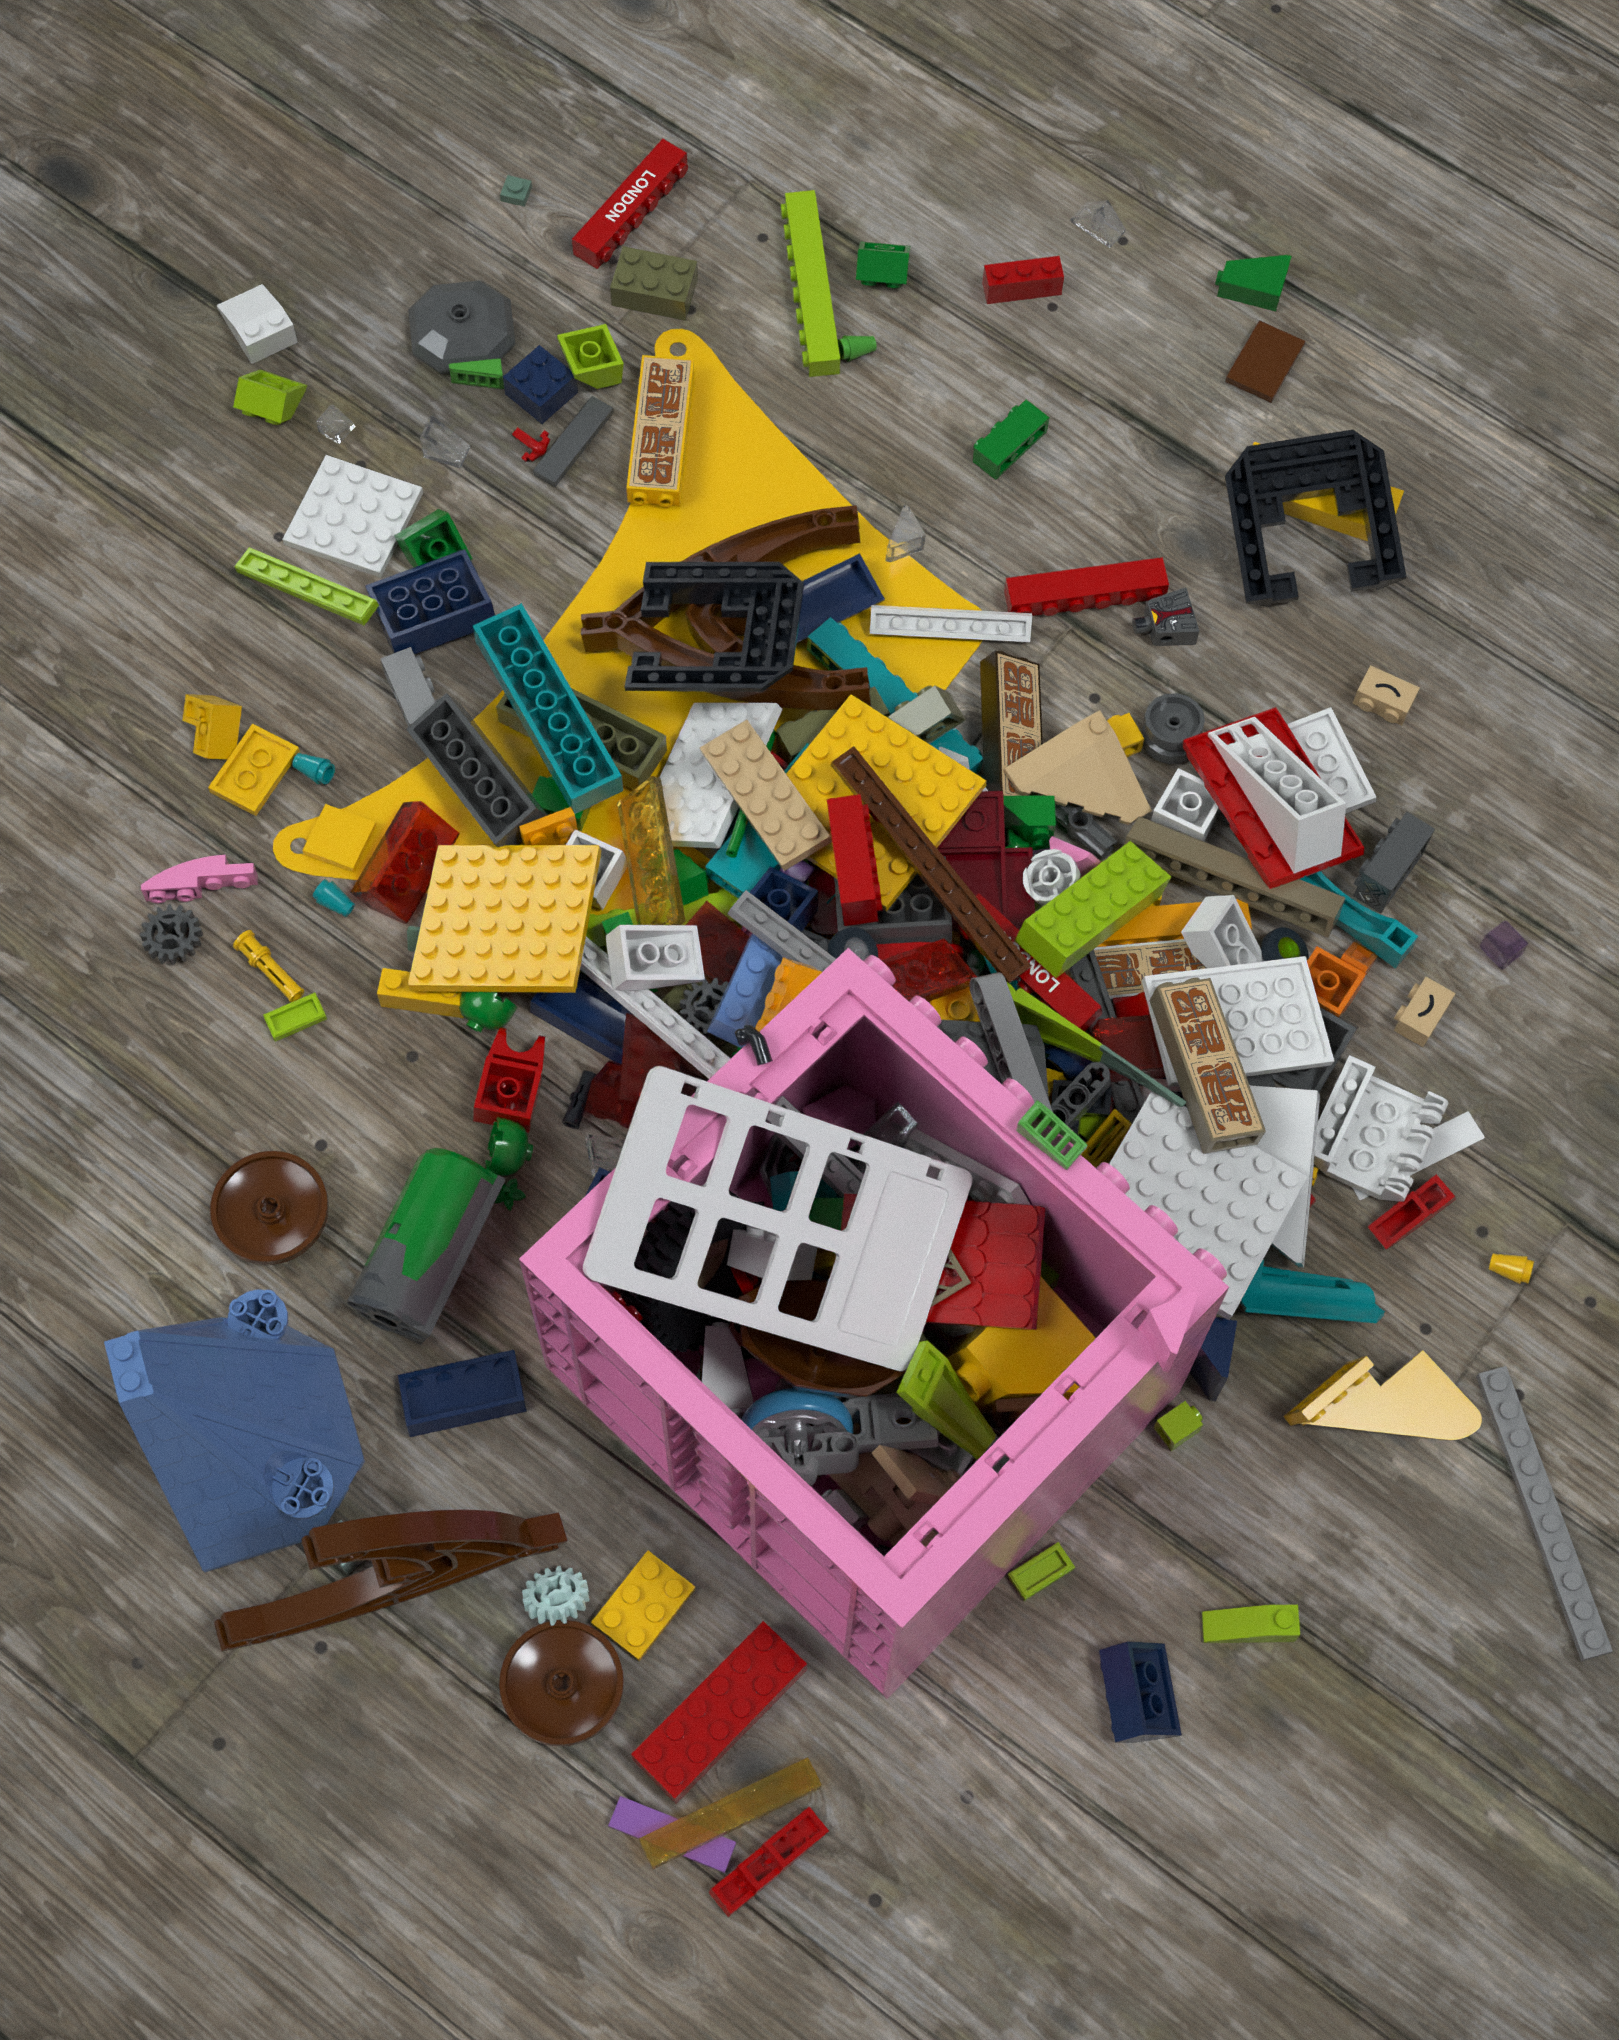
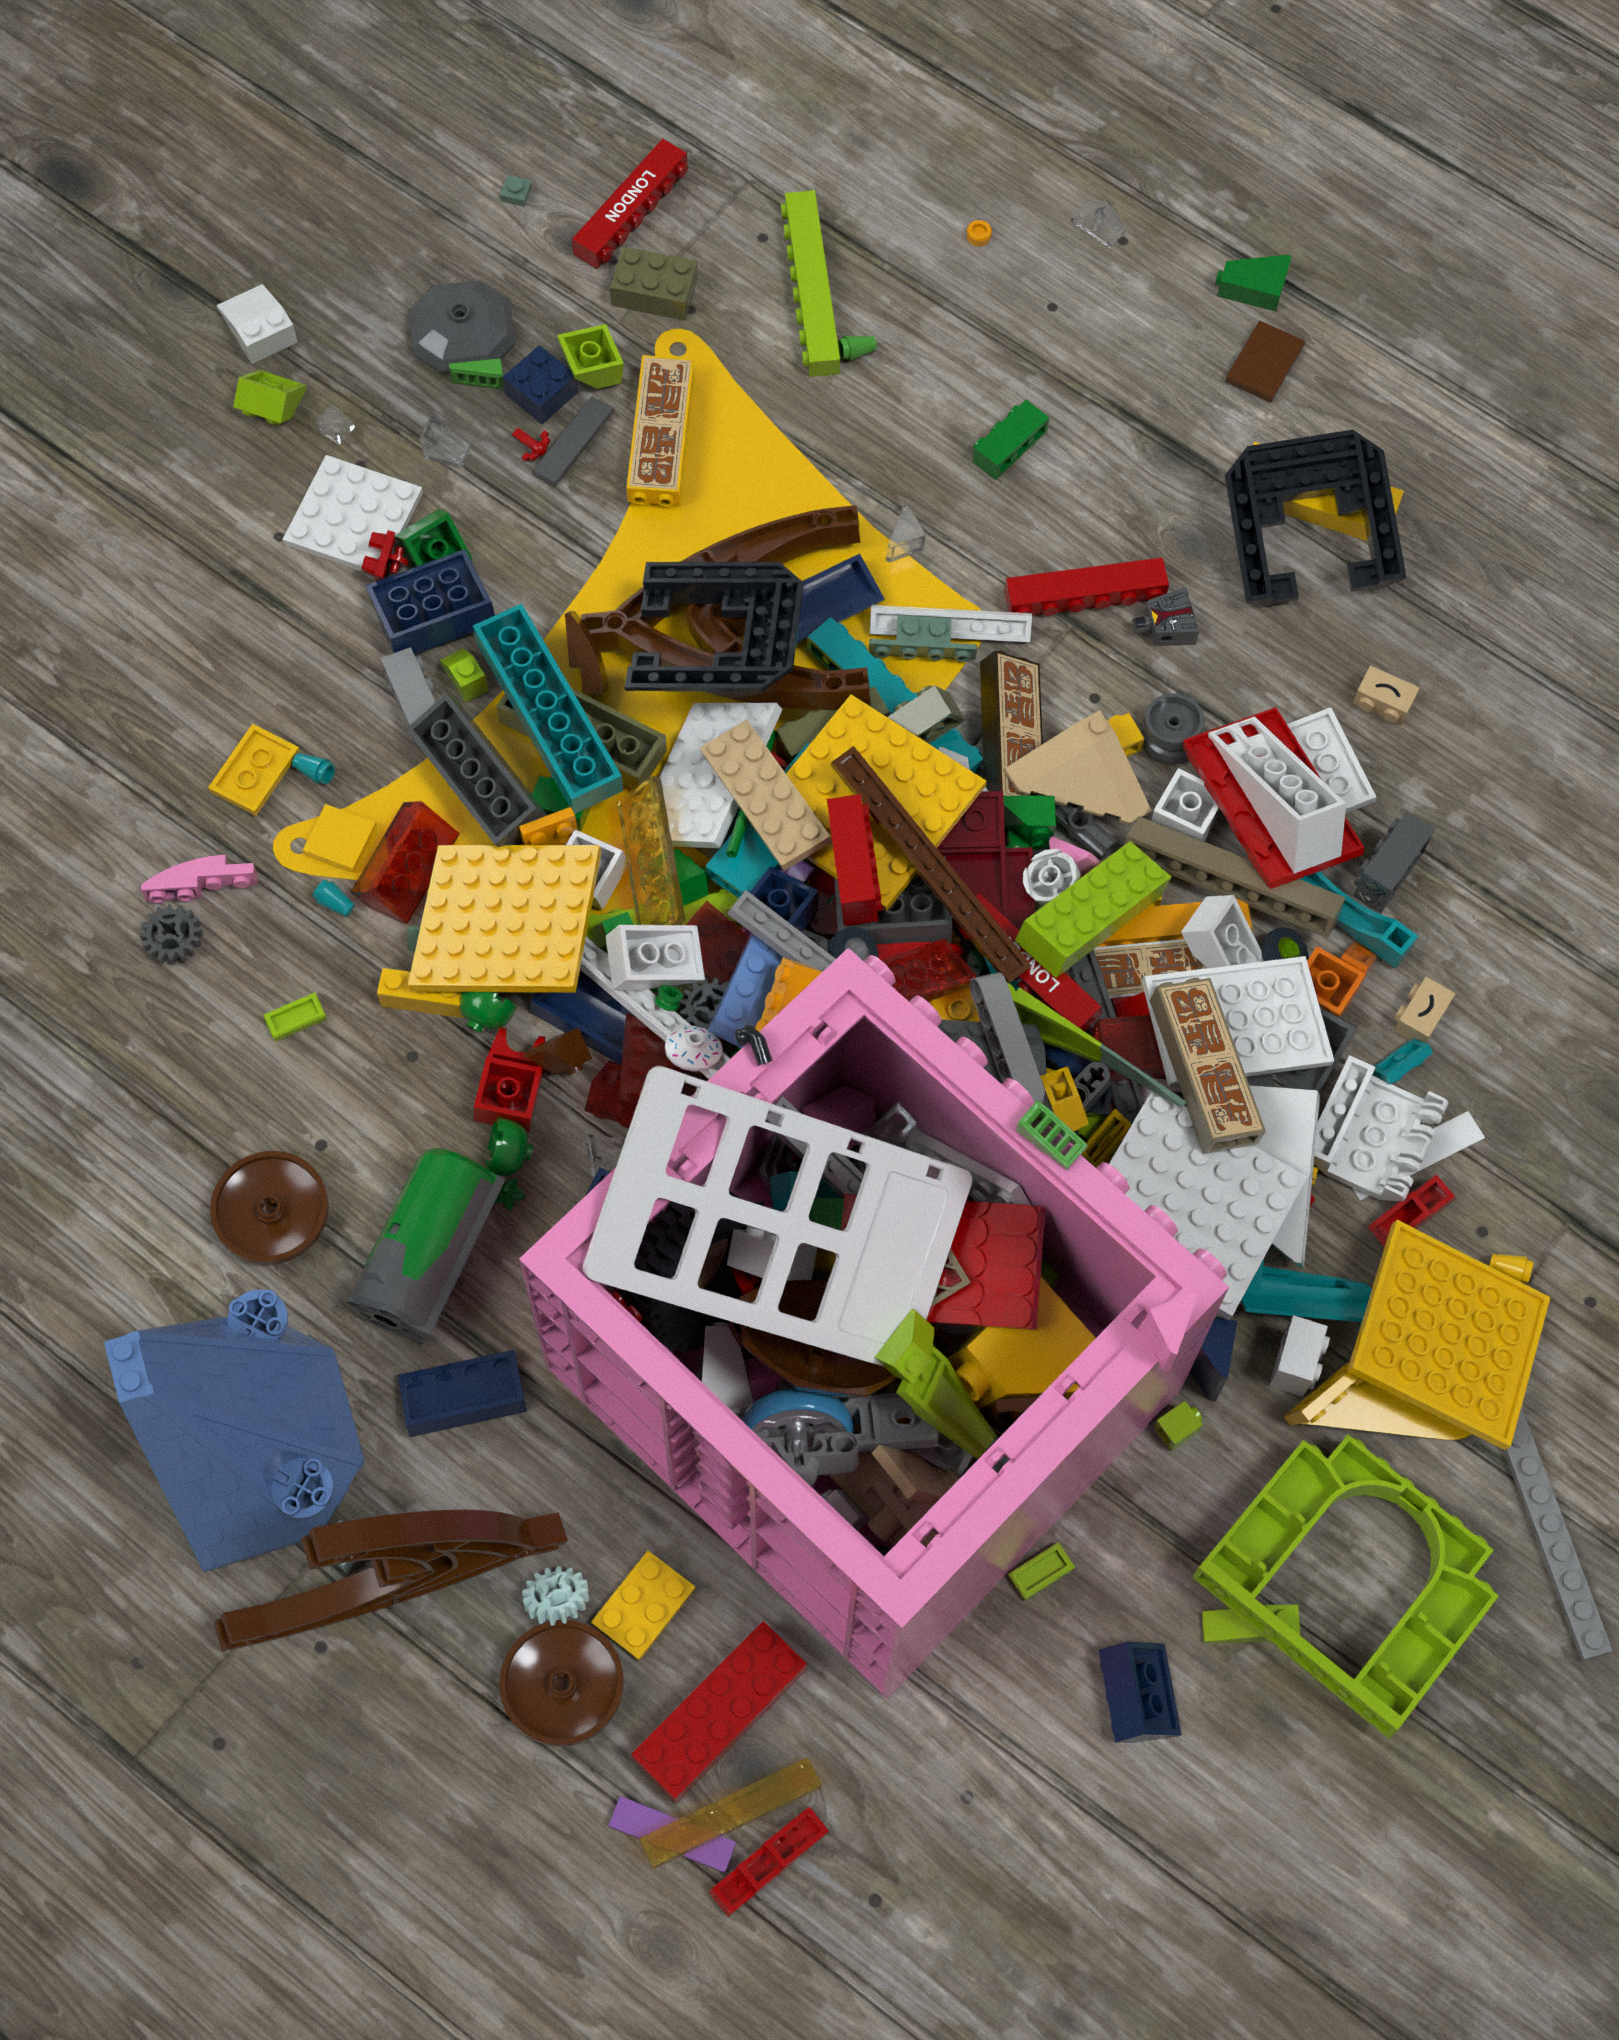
yellow panel [182,694,242,759] -> none
yellow pin [233,930,304,1002] -> none
lime tile [234,547,379,626] -> none
black pin [562,1070,600,1129] -> none
green slope [856,241,911,288] -> none
red brick [982,256,1064,304] -> none
clear purple panel [1480,921,1528,970] -> none
none -> red hips [361,530,409,582]
none -> lime slope [439,648,489,703]
none -> reddish brown slope [523,1027,592,1075]
none -> reddish brown slope [565,611,609,695]
none -> green bush [654,985,683,1012]
none -> white dish [665,1026,723,1071]
none -> sand green bracket [869,615,977,662]
none -> lime slope [874,1309,935,1384]
none -> light orange tile [966,220,992,246]
none -> yellow slope [1040,1066,1089,1132]
none -> lime door [1192,1434,1499,1739]
none -> white brick [1269,1315,1330,1397]
none -> yellow plate [1347,1220,1551,1450]
none -> teal plate [1372,1038,1433,1084]

